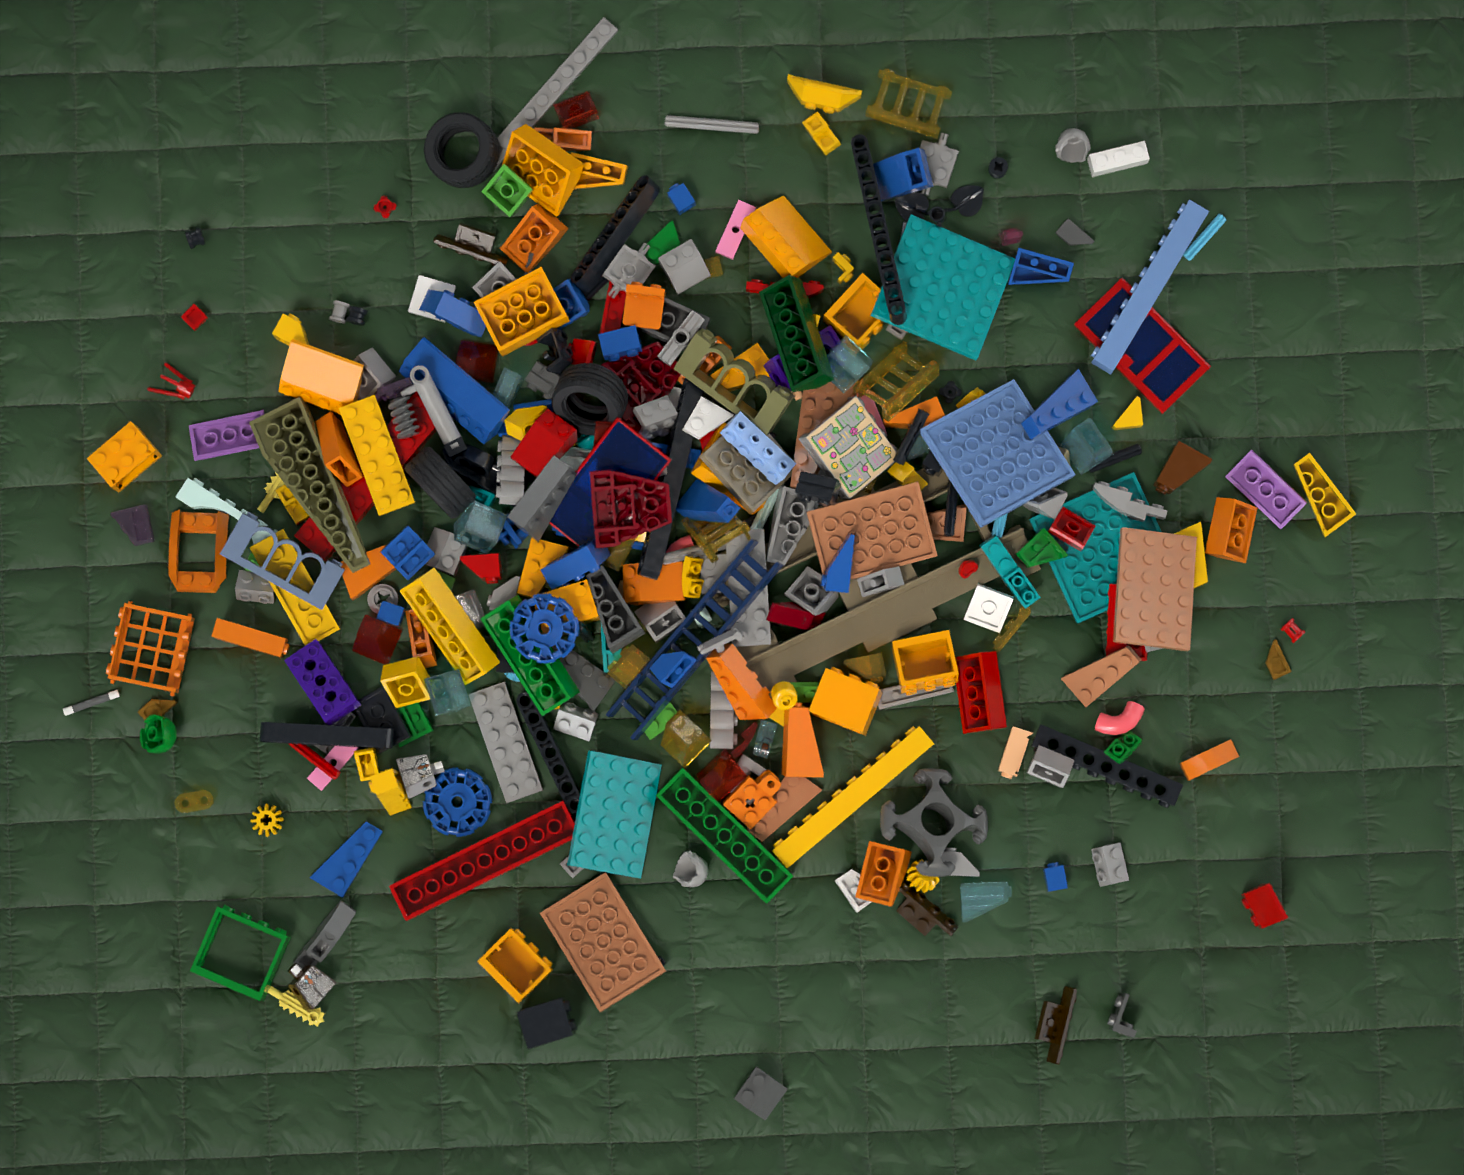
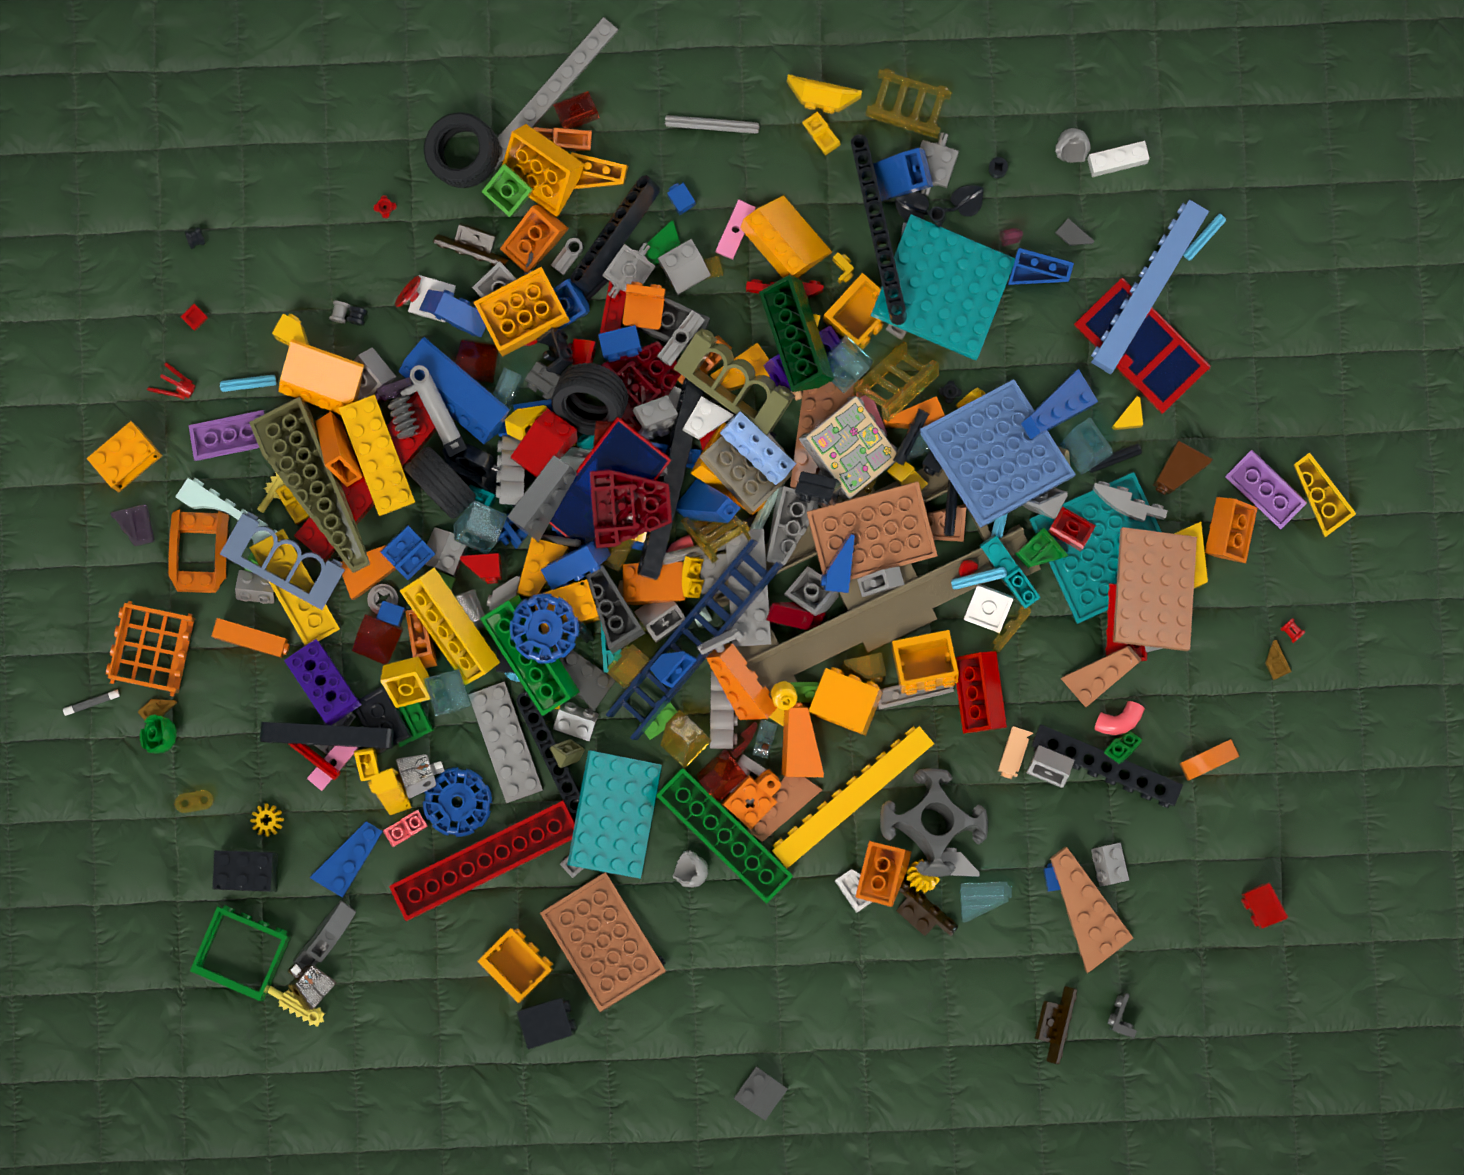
none -> black container [212,850,278,892]
none -> medium azure axle [220,375,277,392]
none -> coral slope [383,810,427,847]
none -> red dish [395,276,421,307]
none -> dark grey bar [540,534,581,547]
none -> olive slope [550,739,585,768]
none -> light grey piece [551,238,584,275]
none -> medium azure axle [951,567,1007,589]
none -> nougat wing [1050,846,1133,973]

